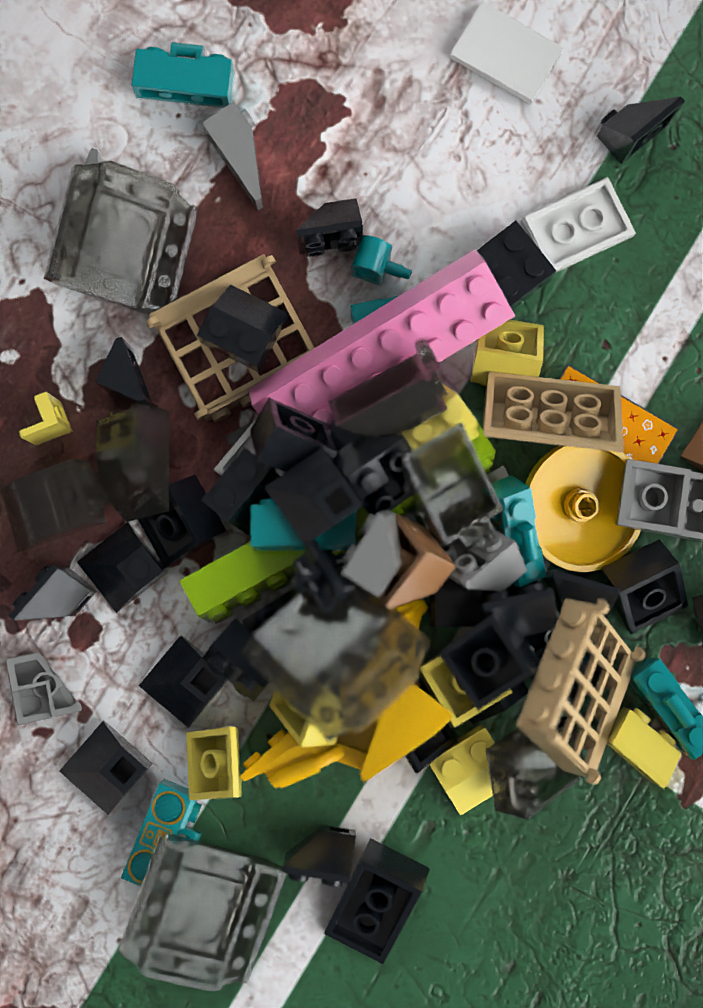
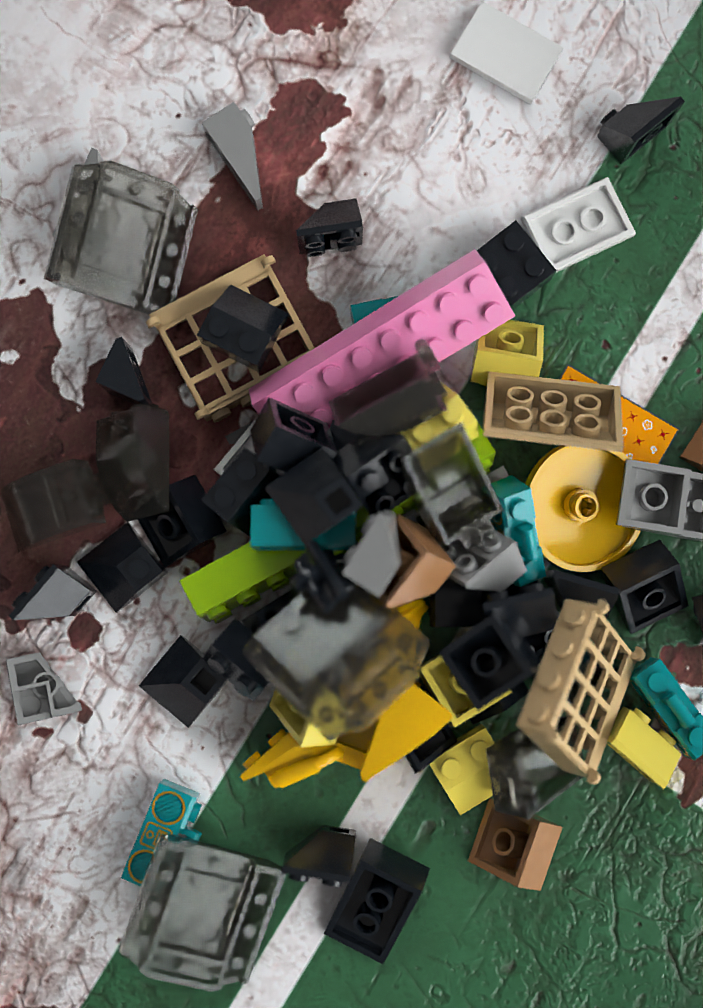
light yellow panel [19,392,73,445] -> none
black slope [59,720,153,815] -> none
teal piece [131,42,234,108] -> none
light yellow slope [186,727,242,801] -> none
teal piece [351,235,412,286] -> none
none -> medium nougat slope [468,798,562,891]

